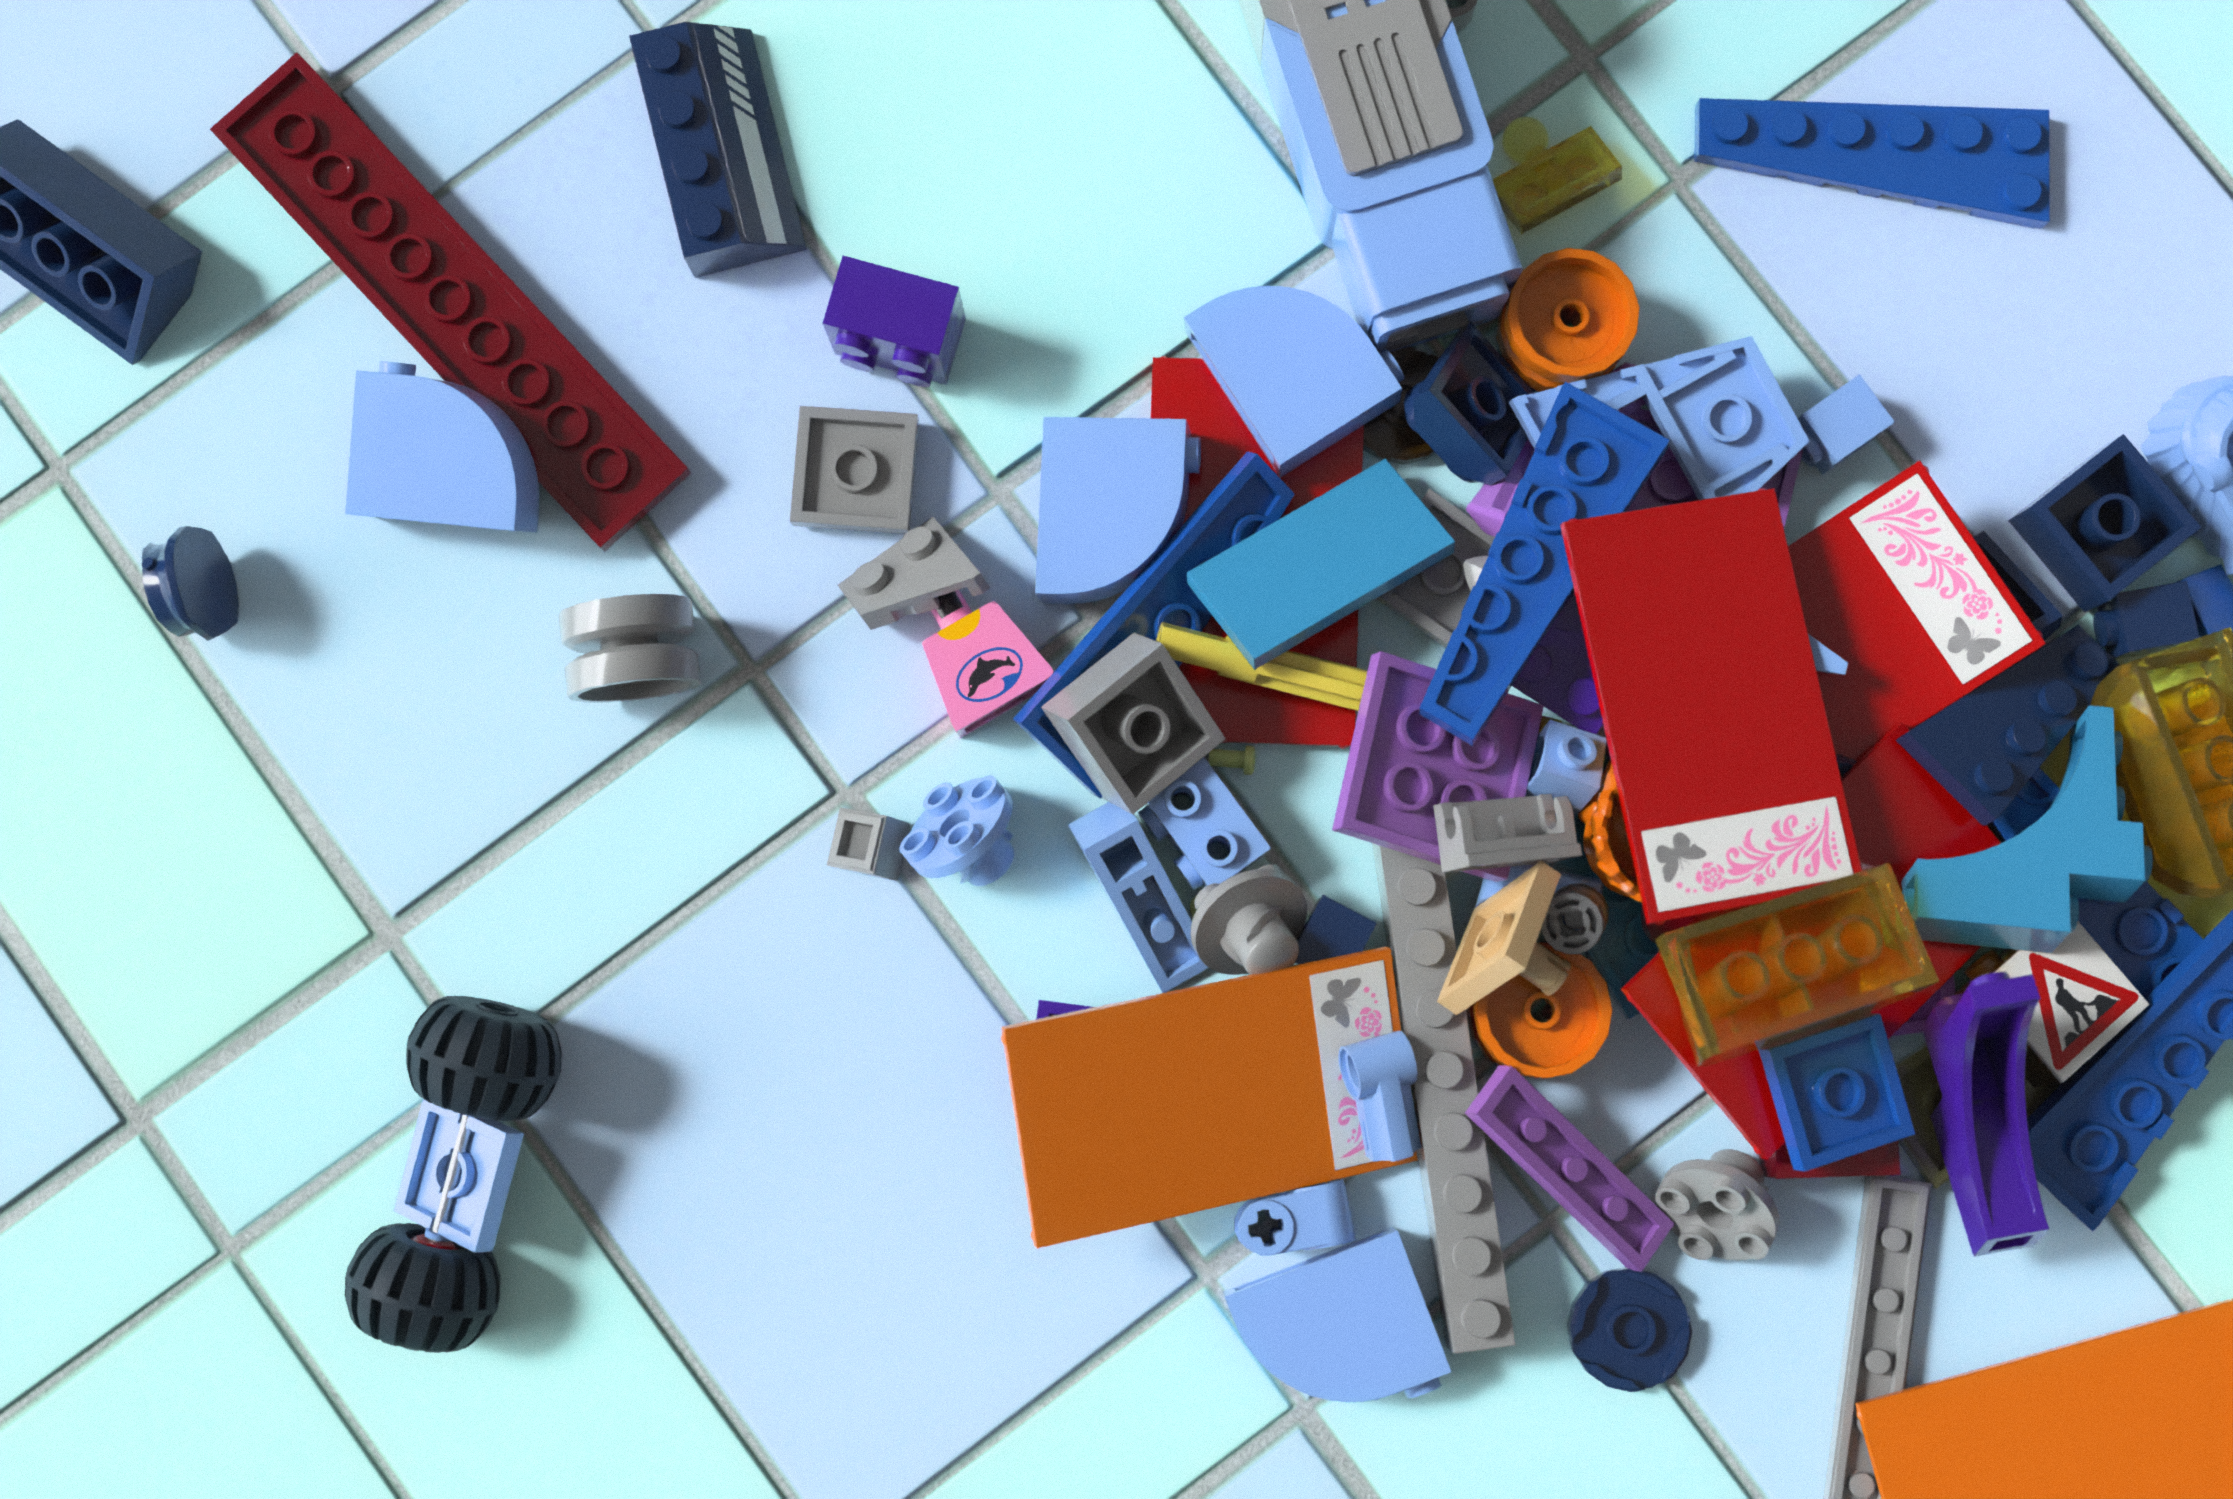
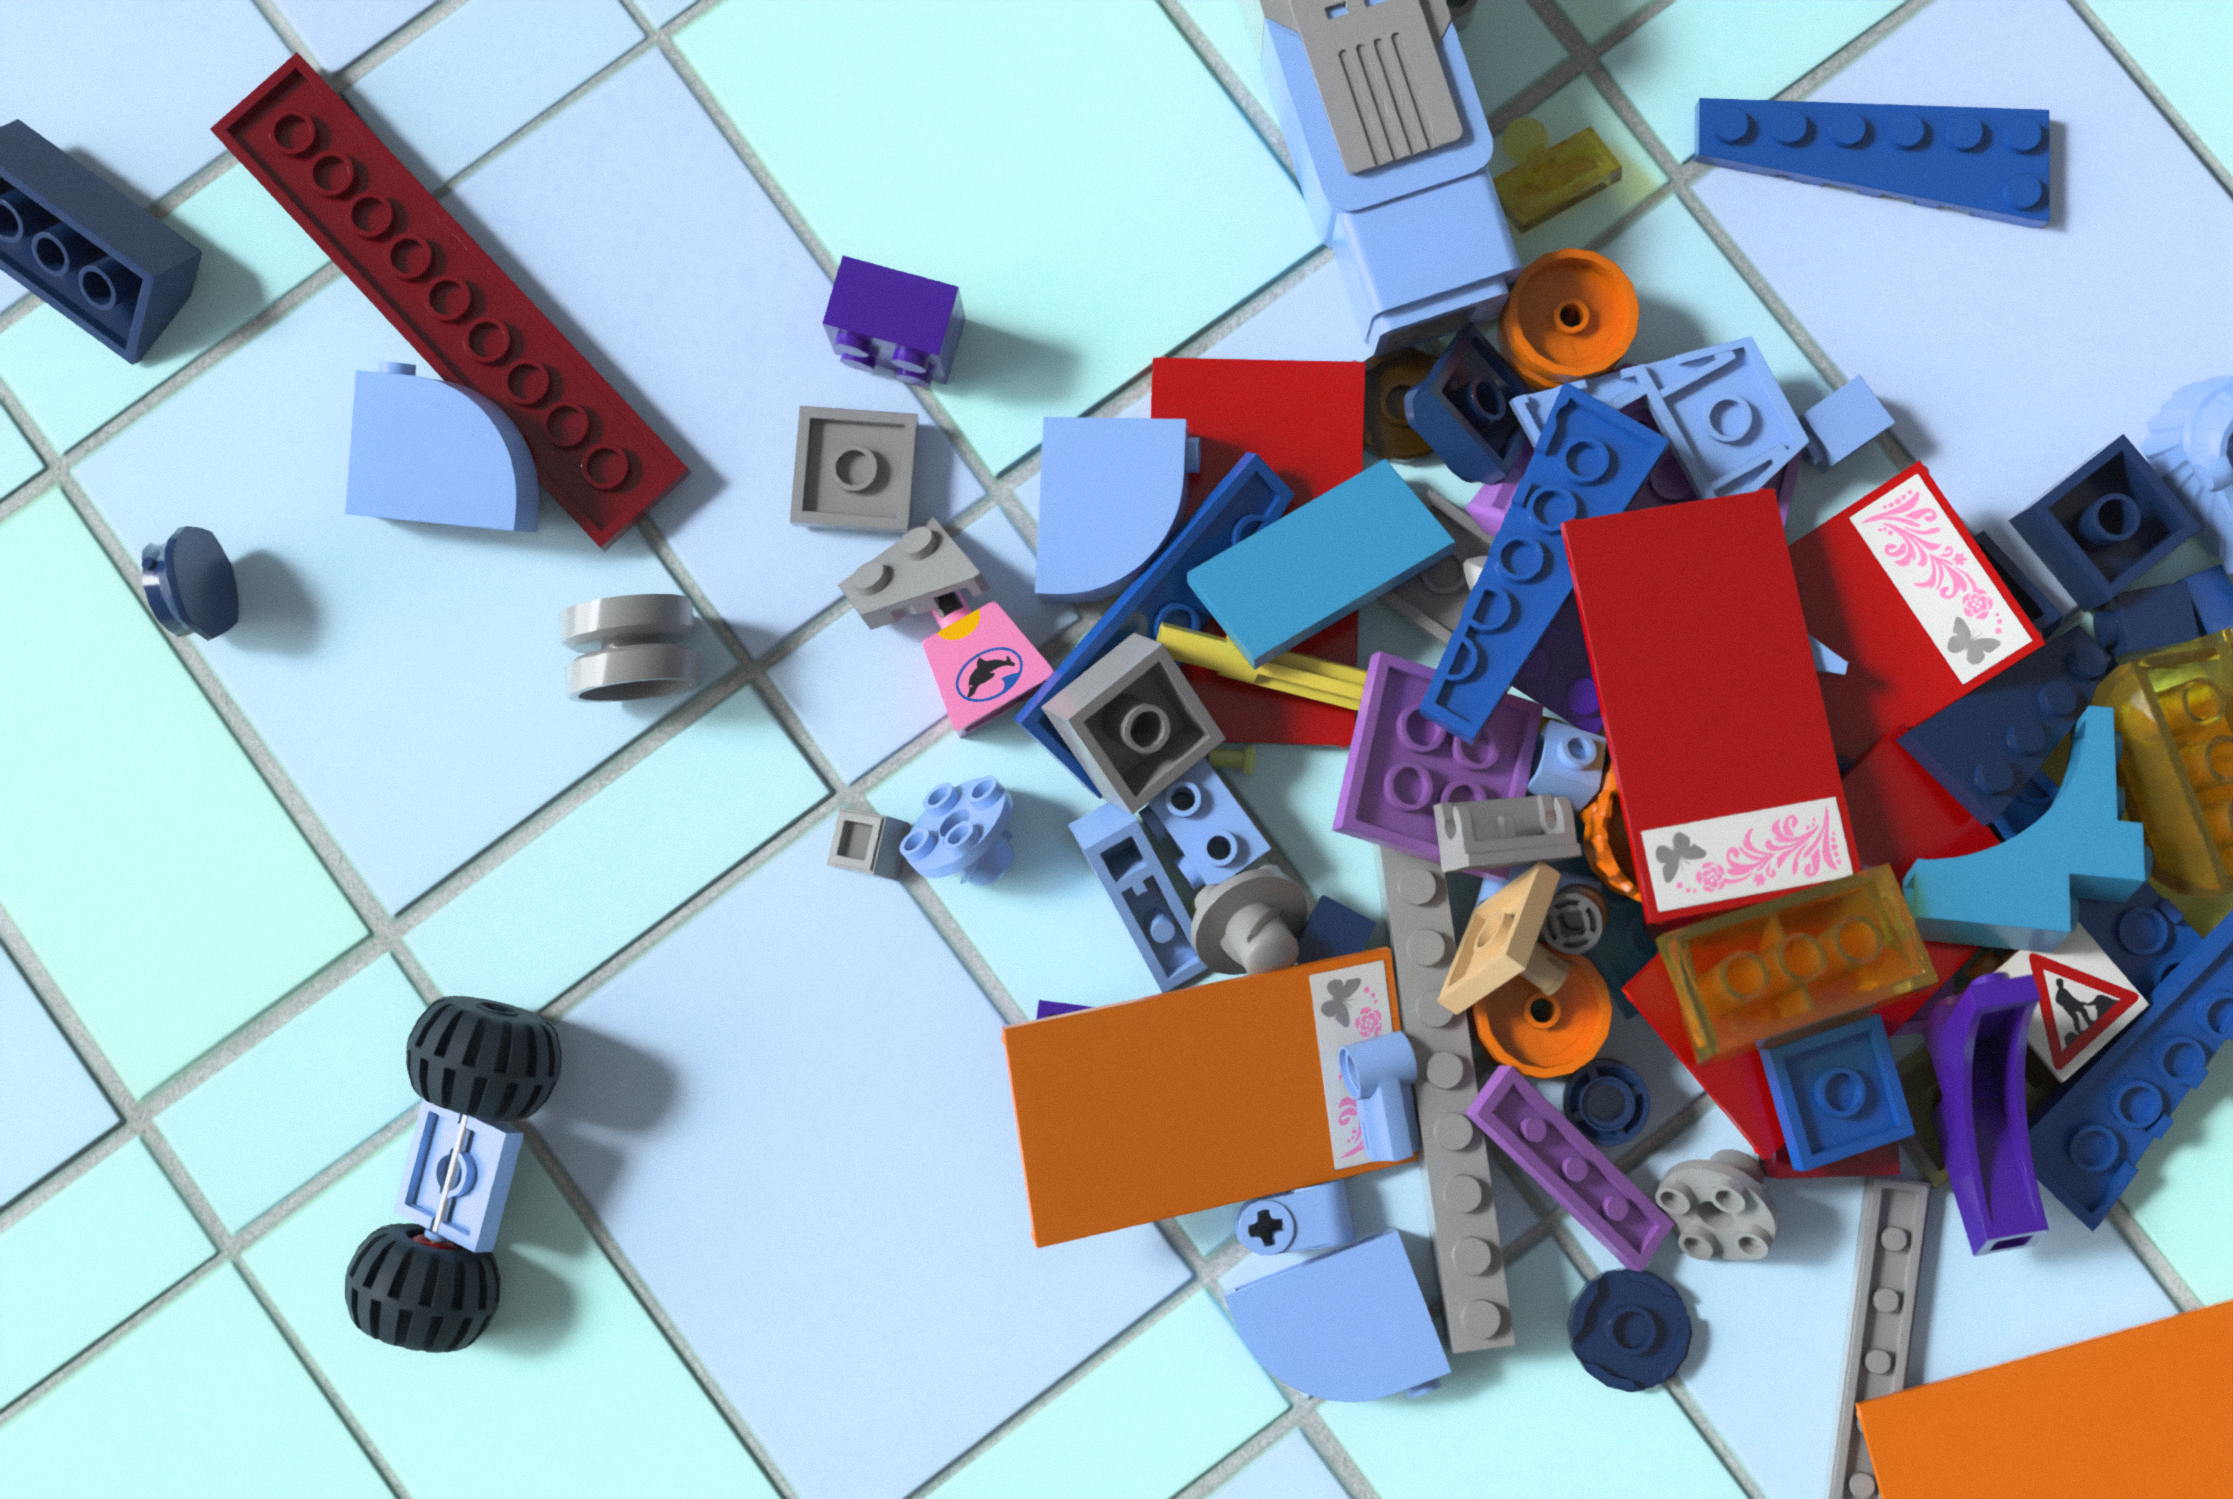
dark blue slope [629,22,807,278] -> none
light blue brick [1183,286,1405,478] -> none
none -> dark blue wheel [1562,1058,1650,1147]

